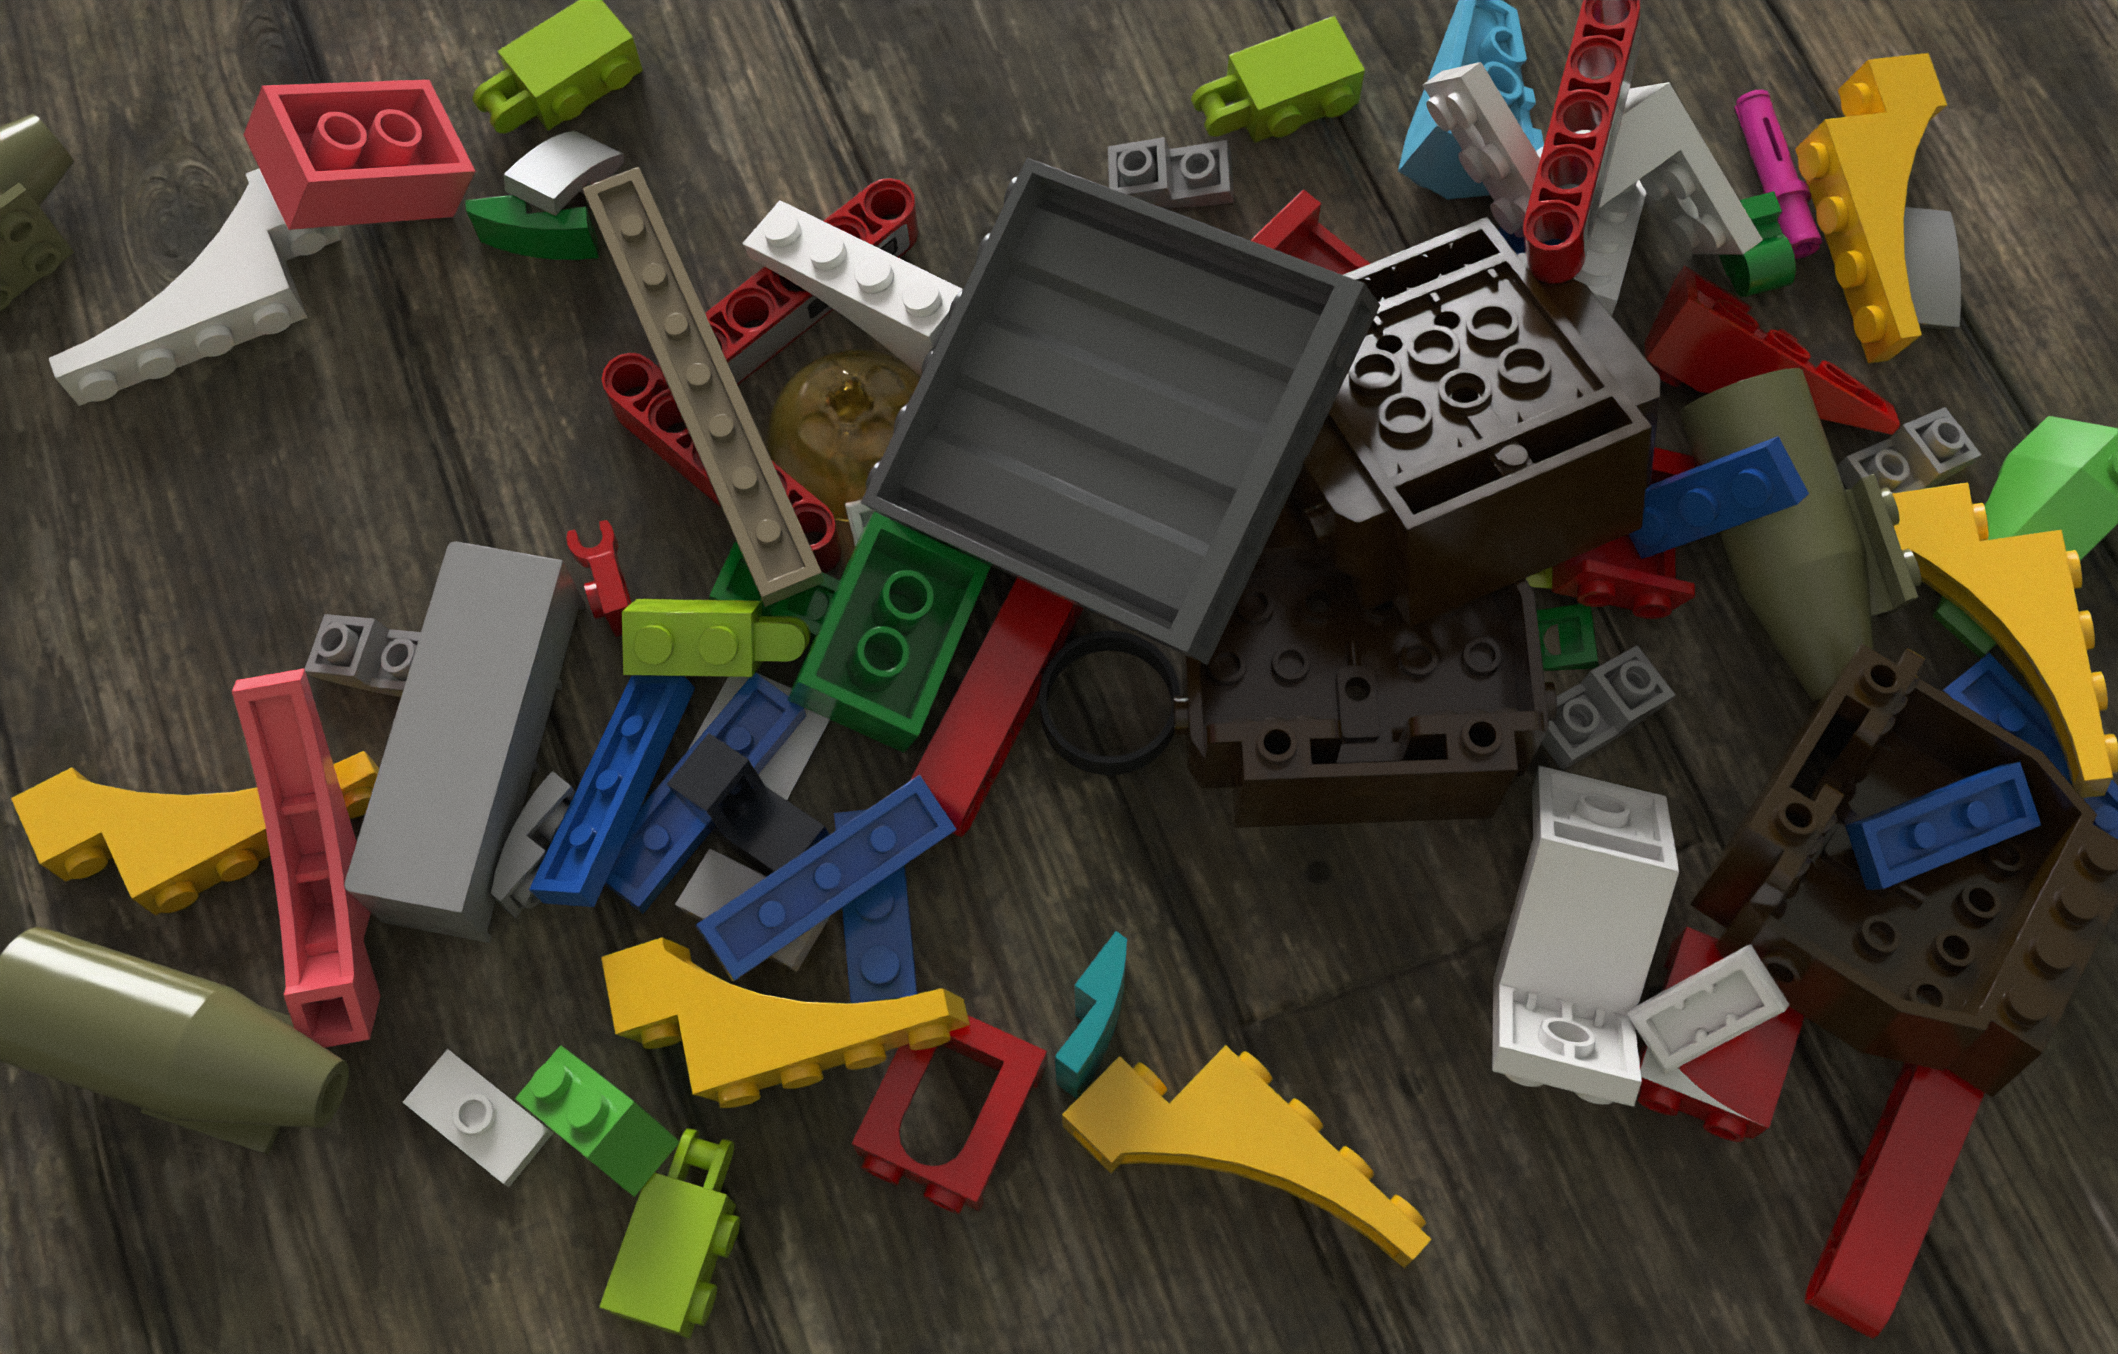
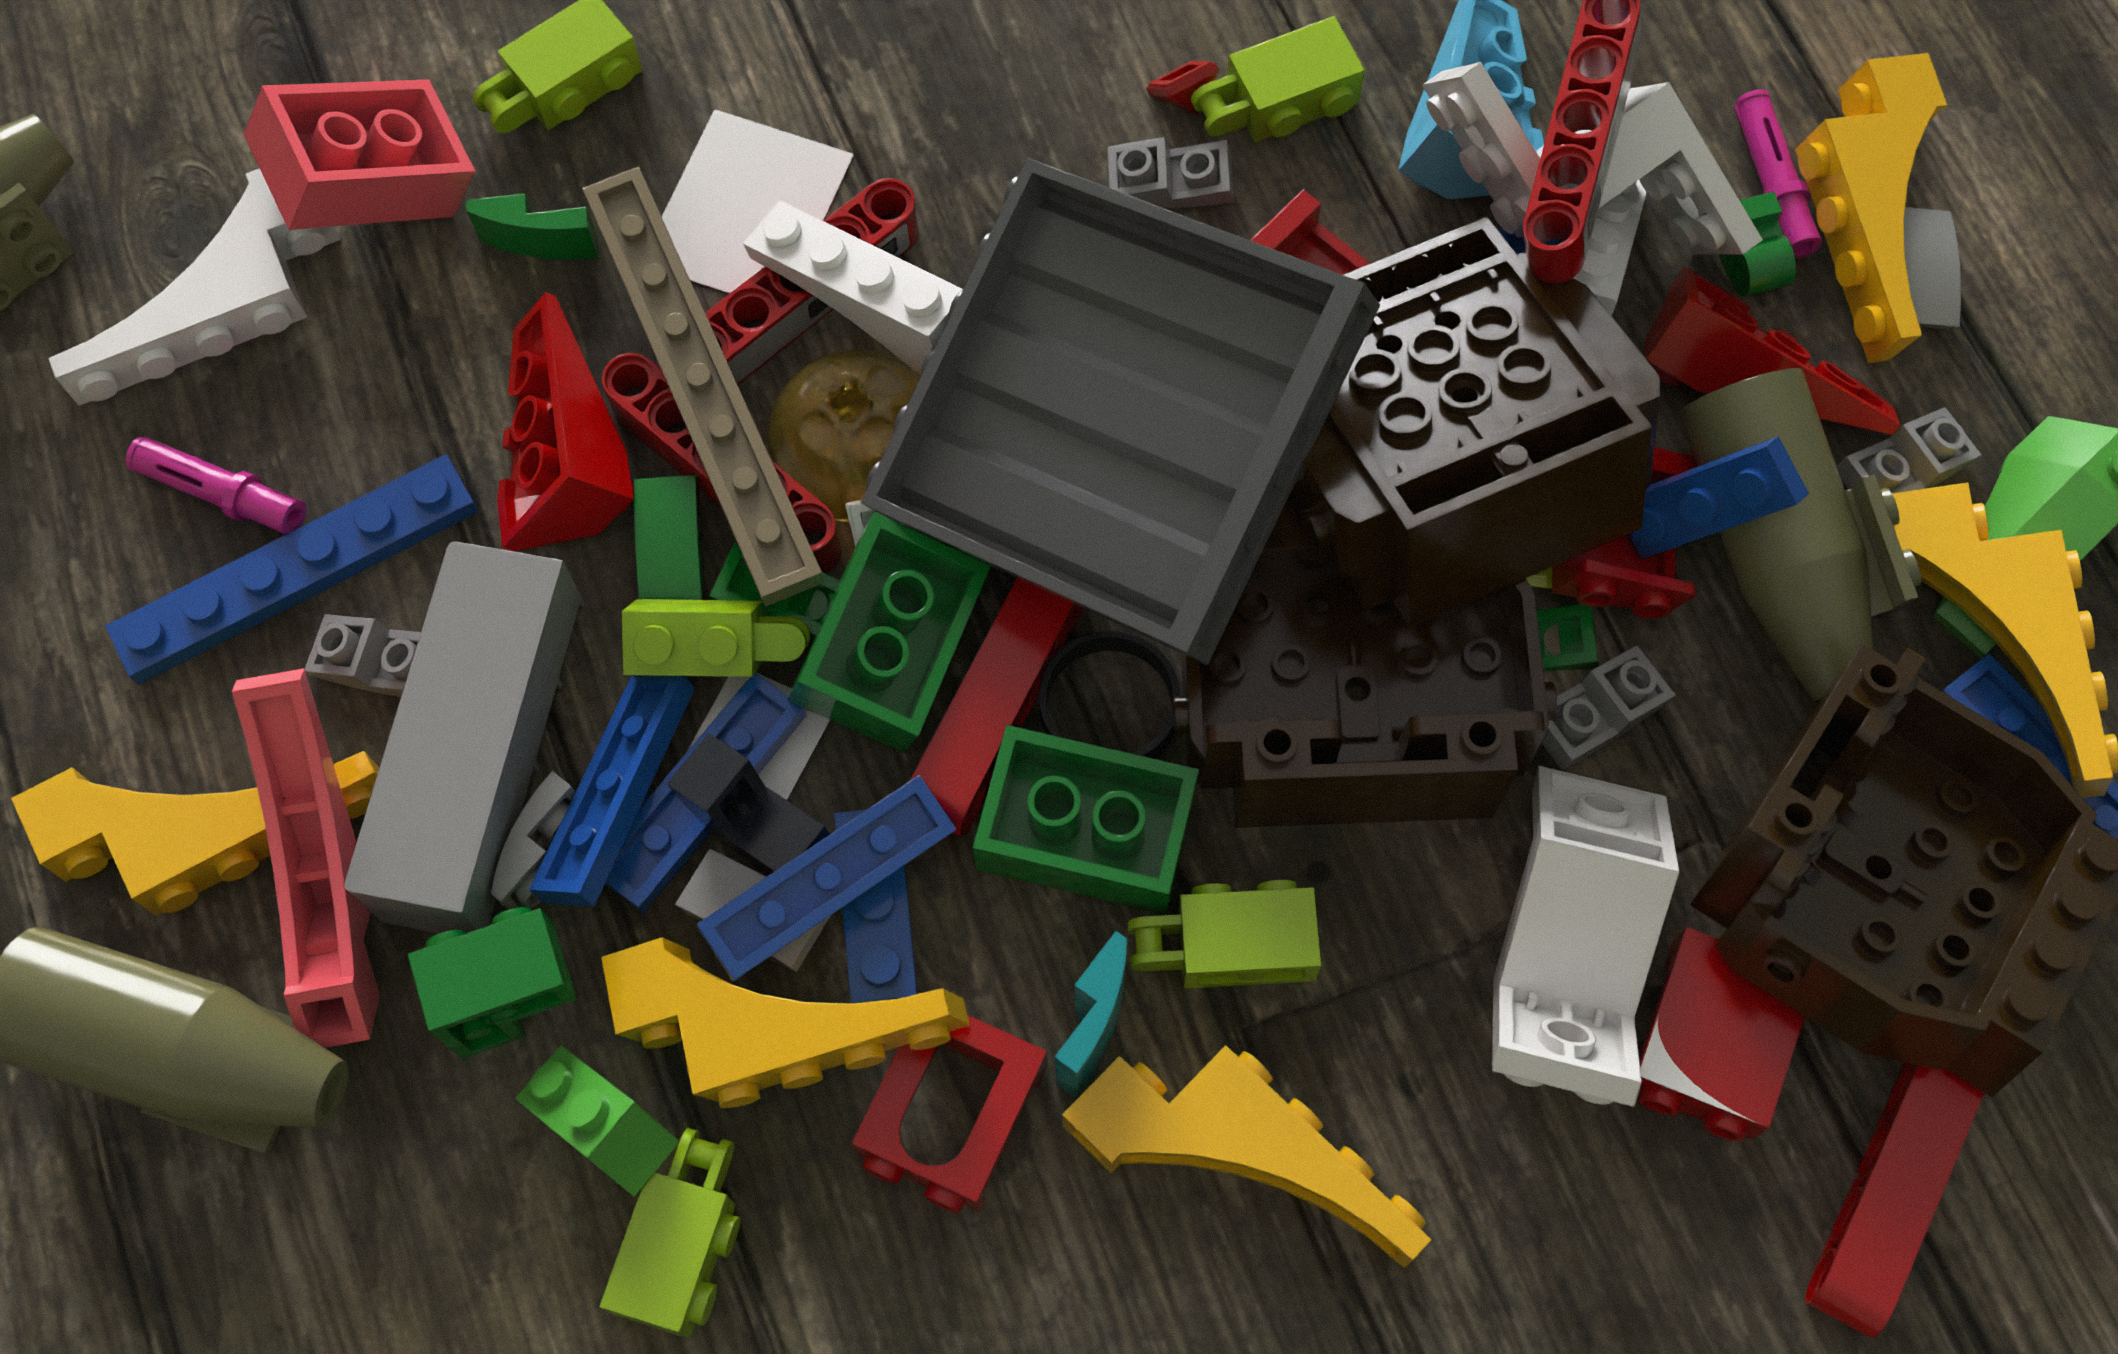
white plate [403,1049,553,1187] -> none
light grey slope [503,131,624,216] -> none
red plate [566,520,632,637] -> none
white plate [1627,944,1789,1074] -> none
blue plate [1845,762,2041,890] -> none
none -> blue plate [105,454,478,685]
none -> dark pink pin [125,436,306,535]
none -> green brick [408,907,577,1059]
none -> red wedge [497,292,634,552]
none -> green slope [634,475,704,600]
none -> white sticker [662,110,853,293]
none -> green brick [973,725,1199,915]
none -> lime brick [1128,880,1321,989]
none -> red slope [1146,61,1219,115]

